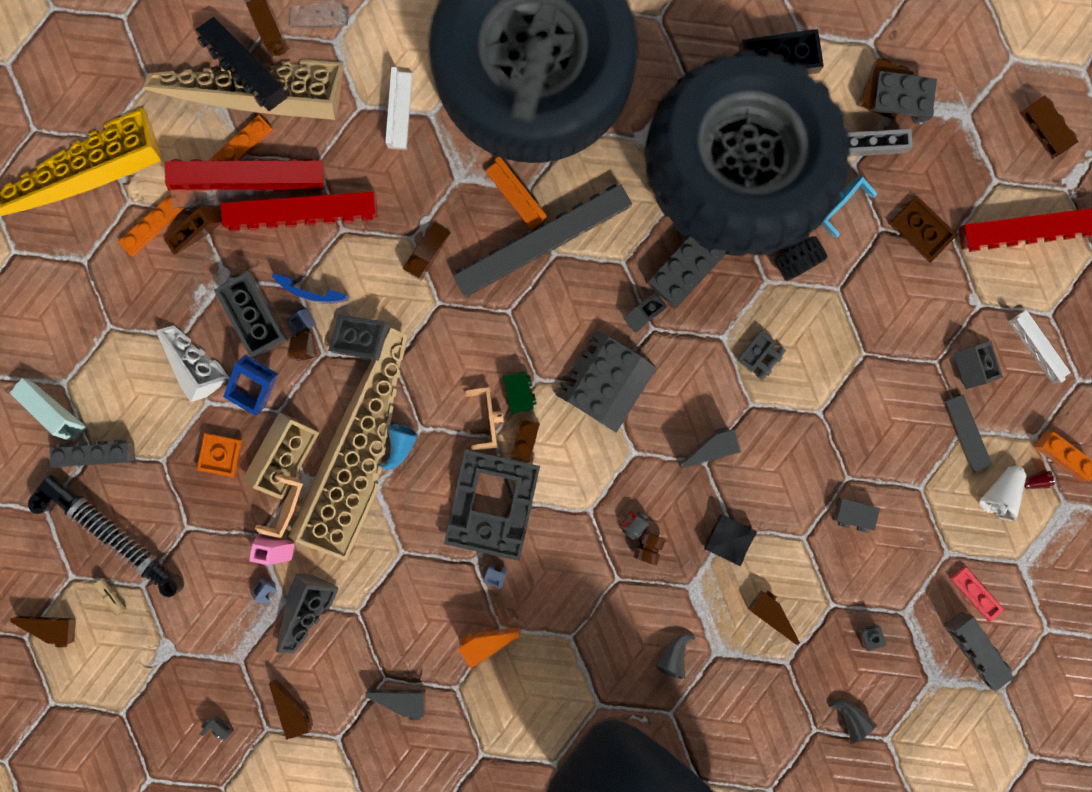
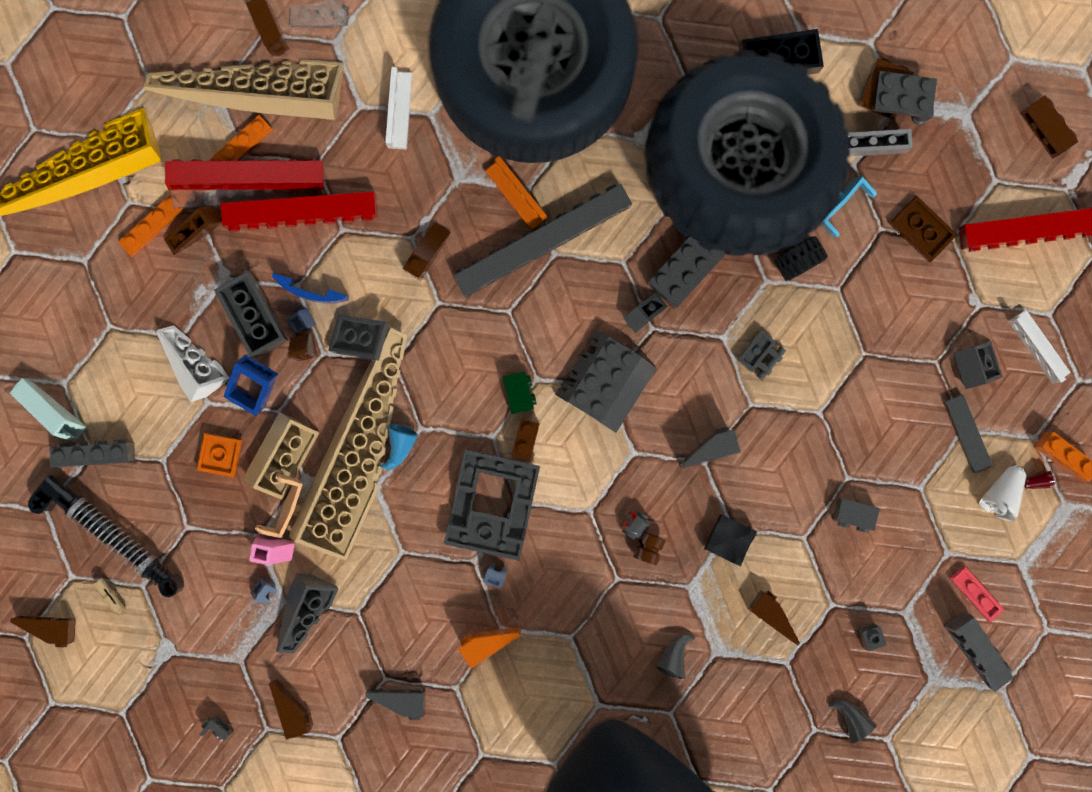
black brick [195,17,287,111] -> none
light nougat piece [464,387,504,451] -> none

